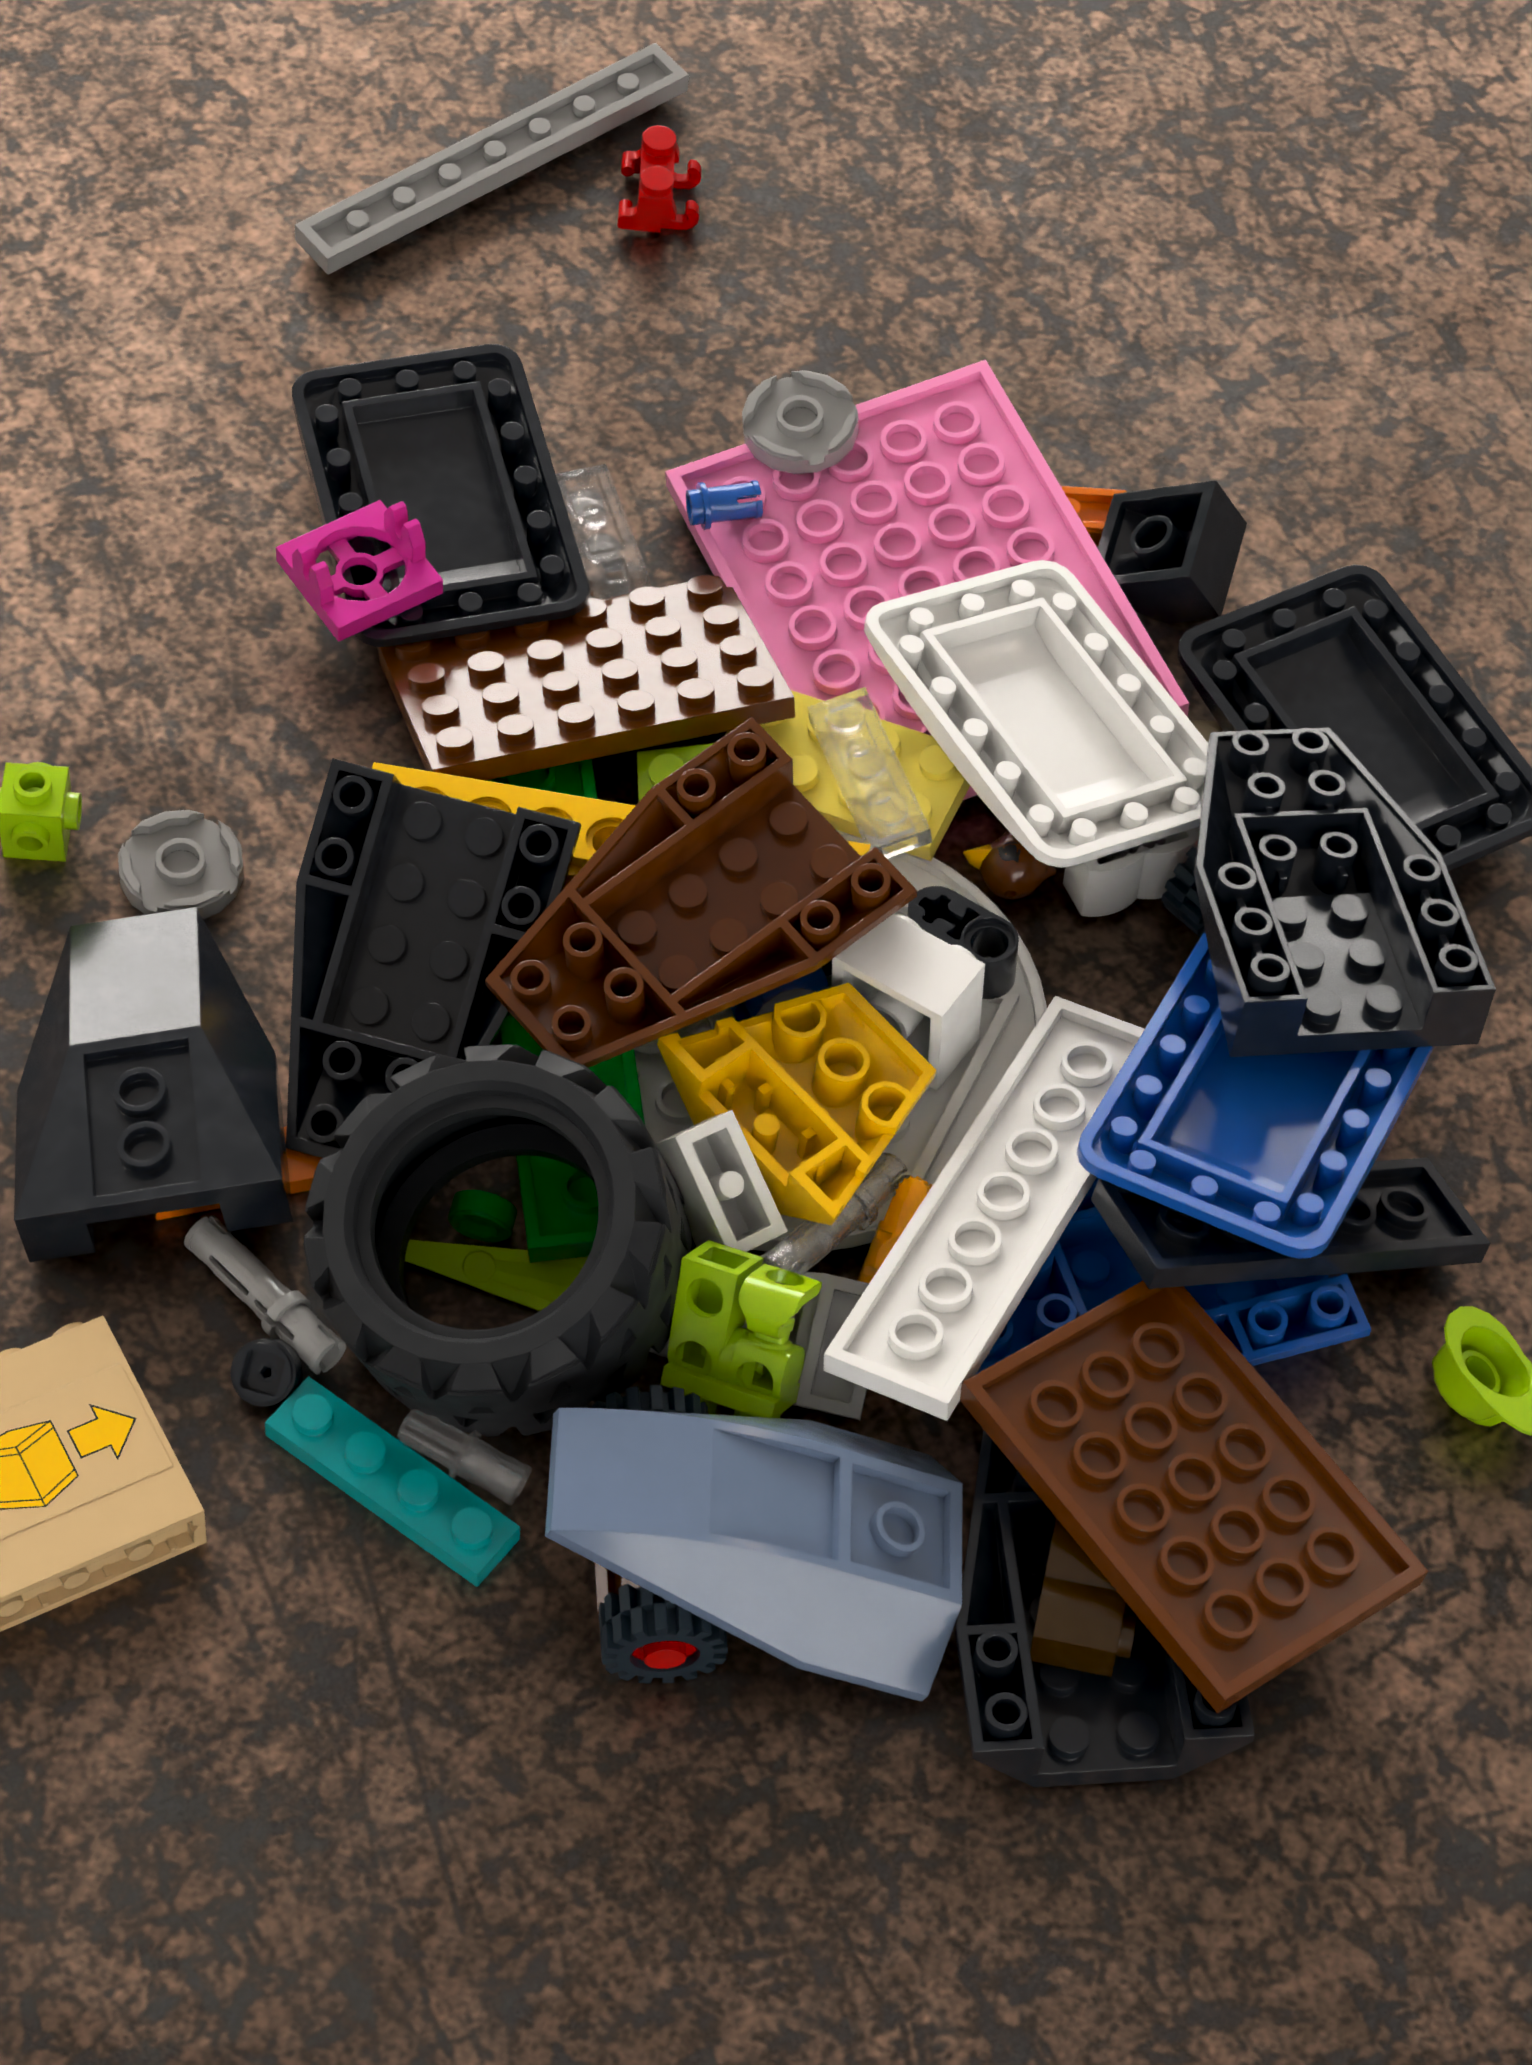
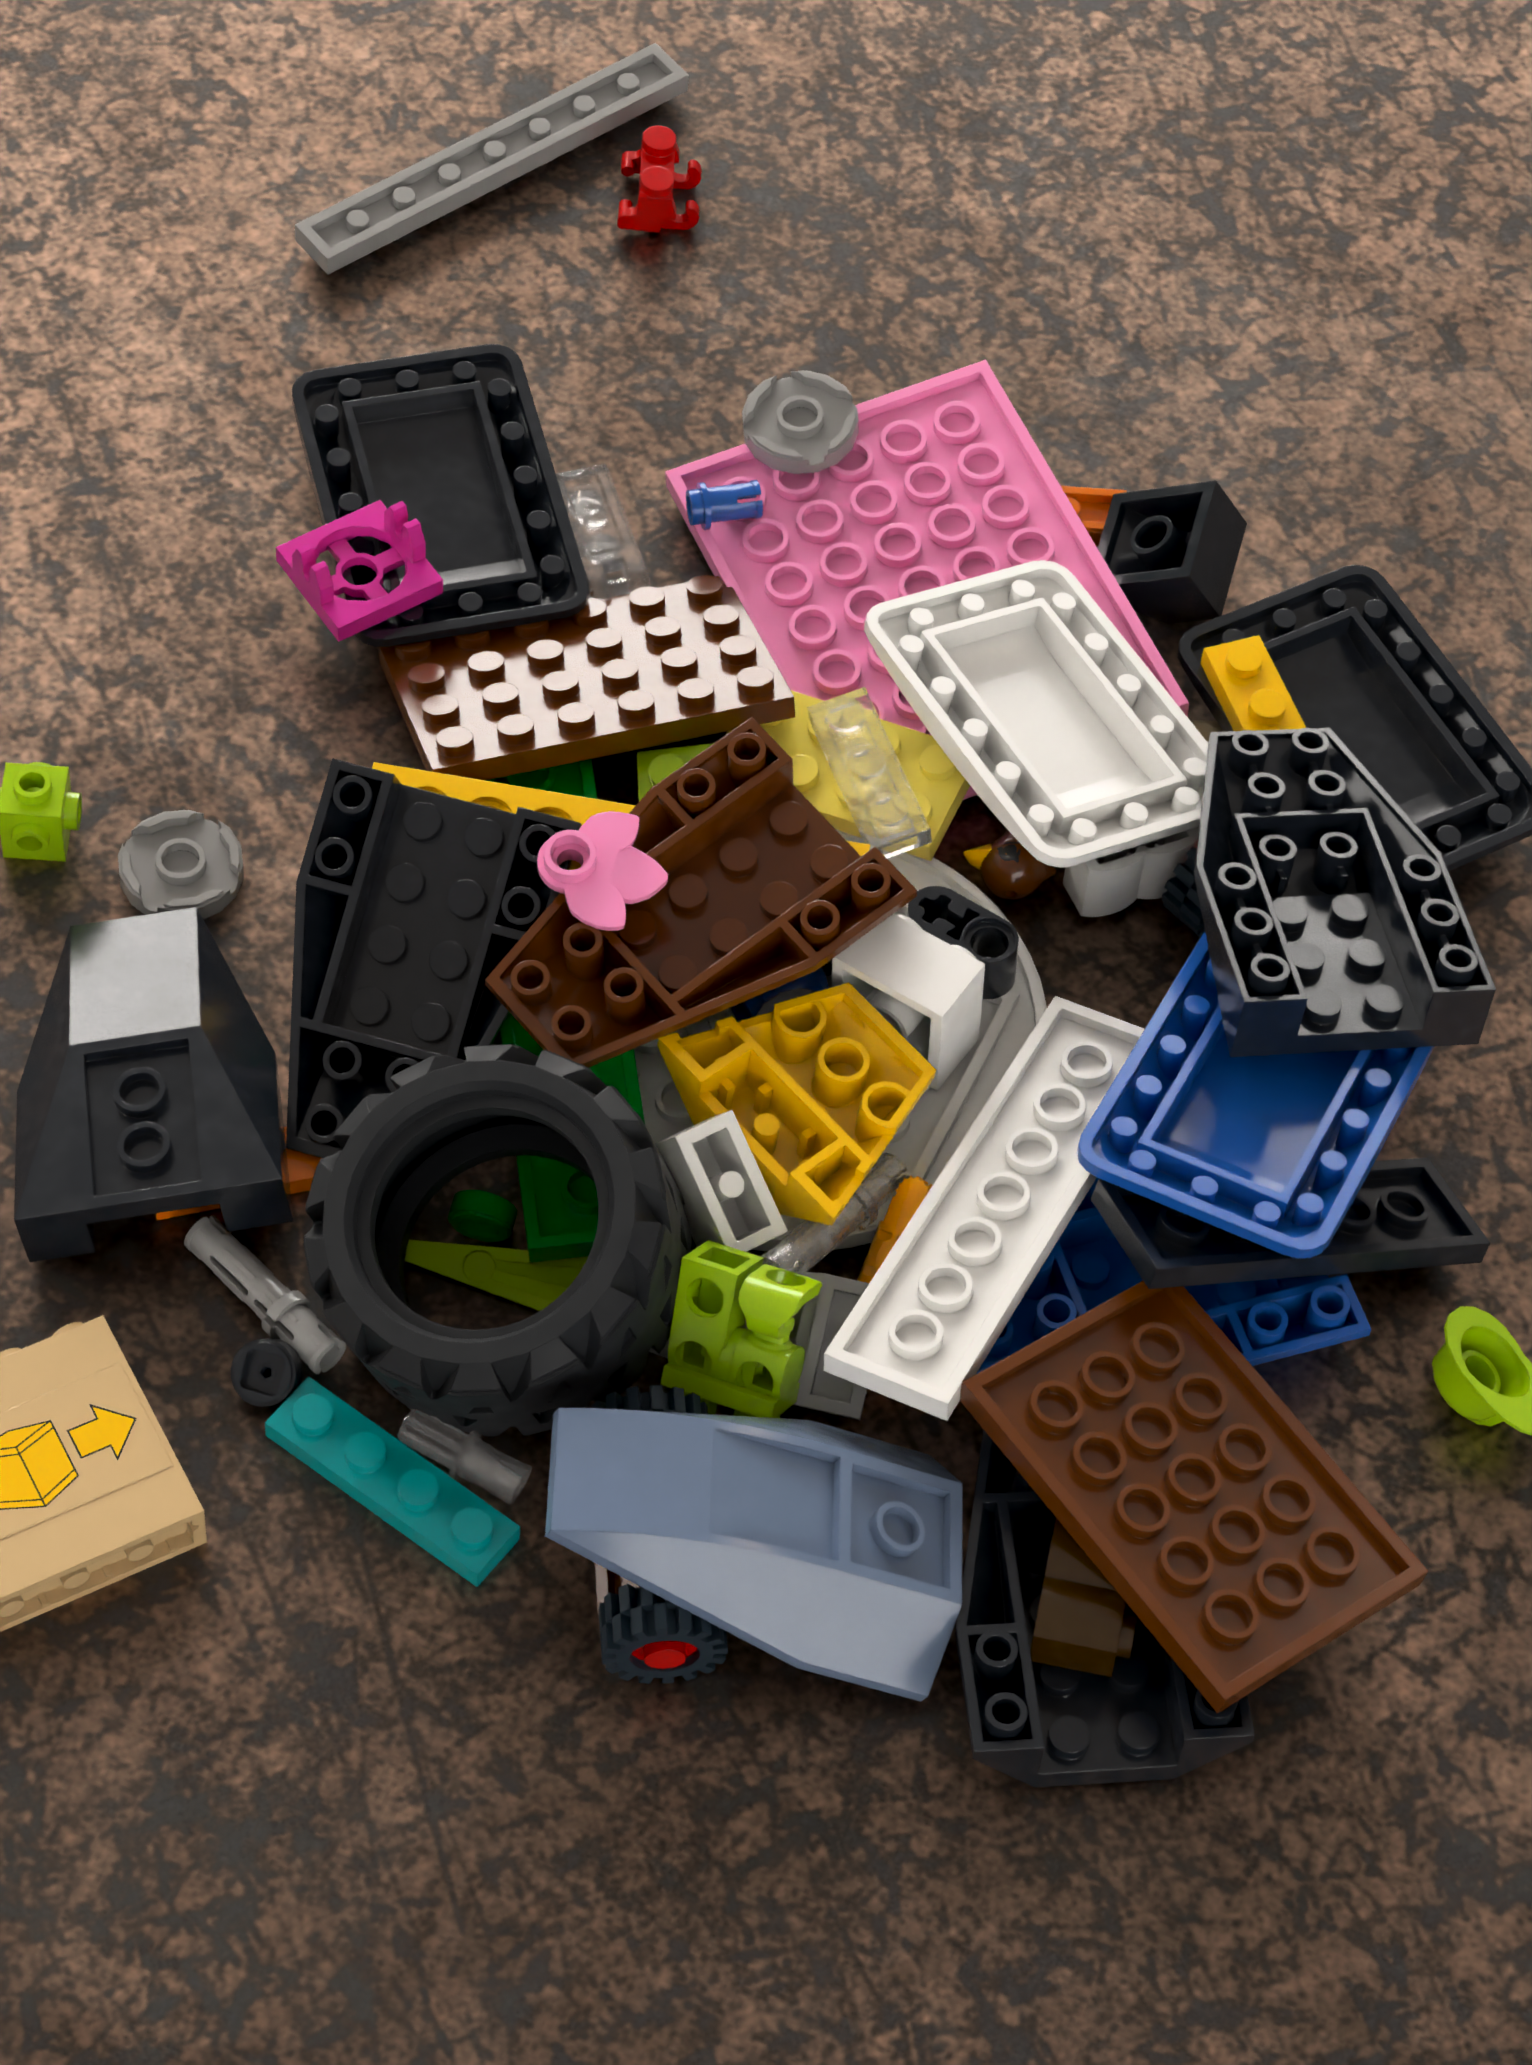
none -> bright pink plate [537,811,668,931]
none -> yellow plate [1200,635,1306,731]

